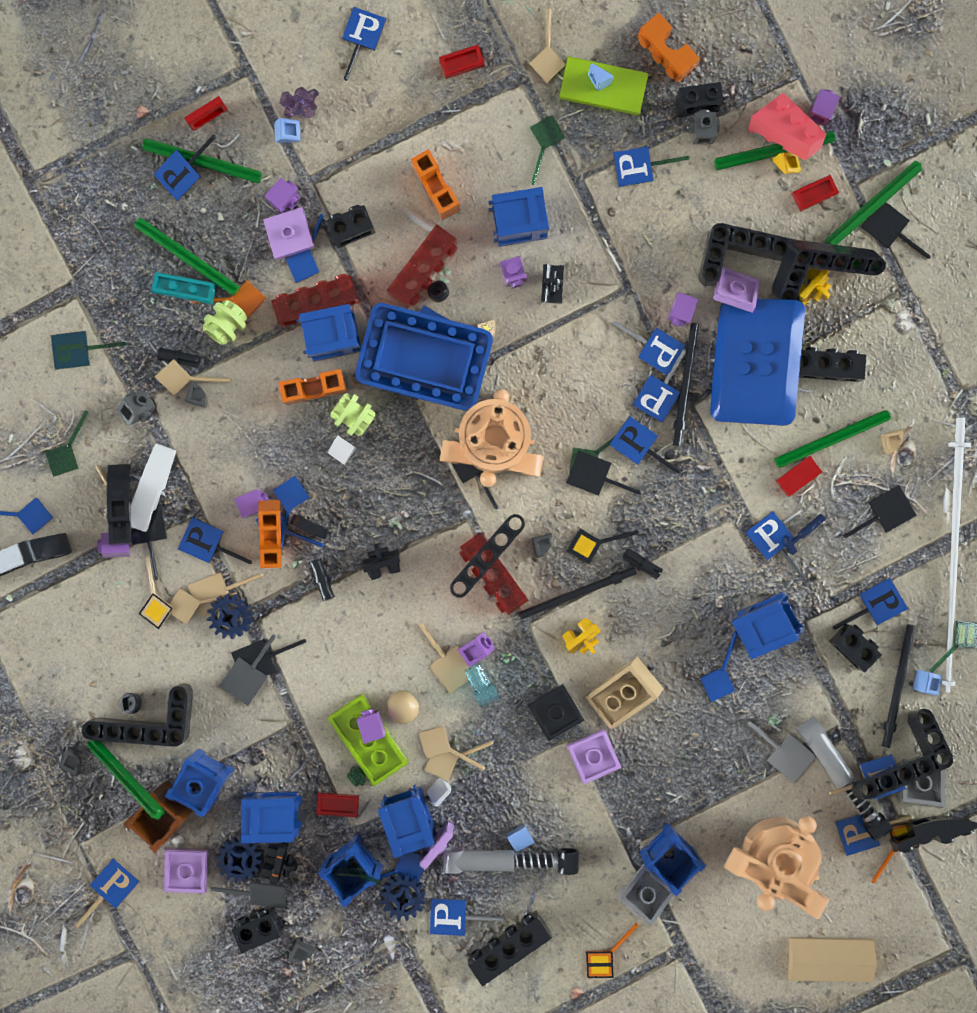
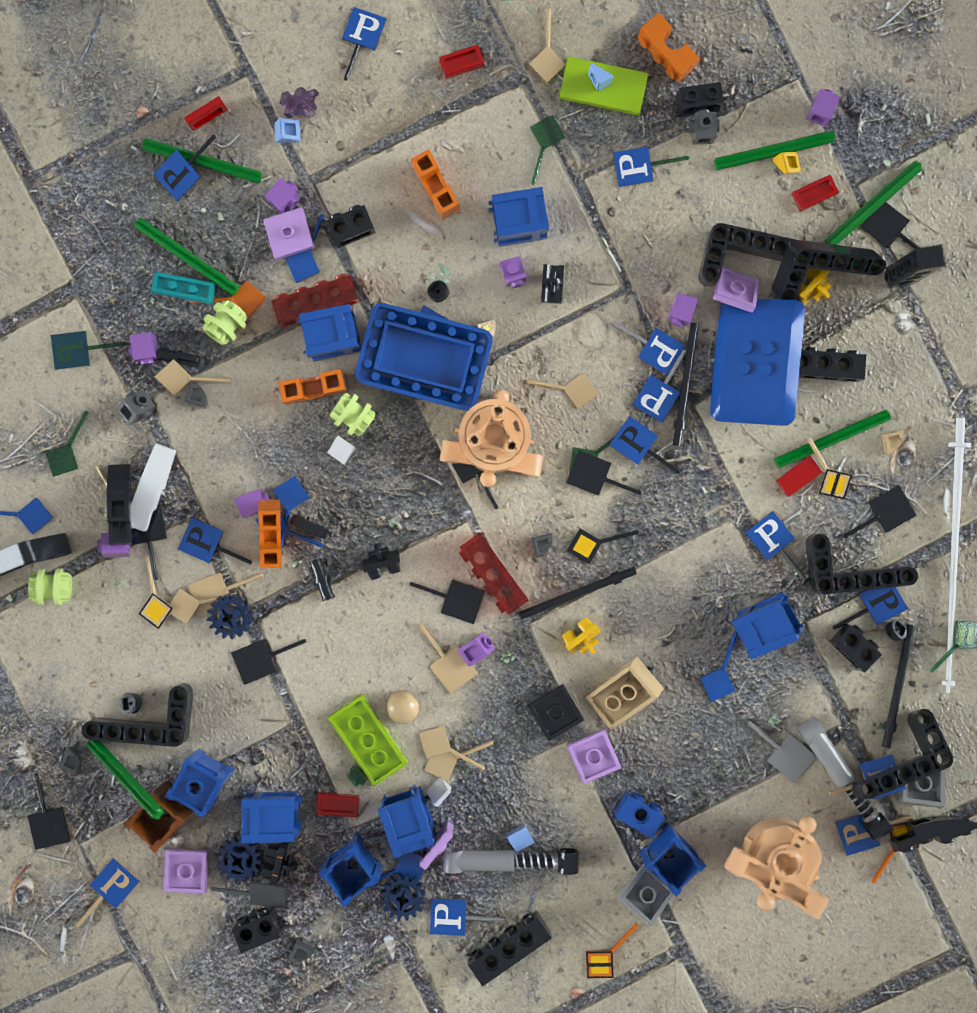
dark grey piece [220,634,276,706] -> none
piece [333,868,380,884] -> none
medium lavender brick [357,708,386,743] -> none
clear red brick [386,224,458,309] -> none
black beam [450,514,525,598] -> none
clear light blue piece [465,663,500,708] -> none
black axle [622,549,663,580] -> none
coral wedge [748,93,826,160] -> none
dark blue piece [783,514,826,555] -> none
tan slope [789,937,877,982] -> none
light blue slope [912,670,942,696] -> none
none -> black piece [27,773,70,850]
none -> yellowish green piece [28,569,72,605]
none -> medium lavender brick [129,332,158,365]
none -> black piece [409,580,485,624]
none -> tan piece [526,373,599,409]
none -> blue brick [614,791,665,839]
none -> black beam [806,534,918,594]
none -> piece [807,437,852,499]
none -> black brick [884,244,946,288]
none -> black tile [886,619,907,641]

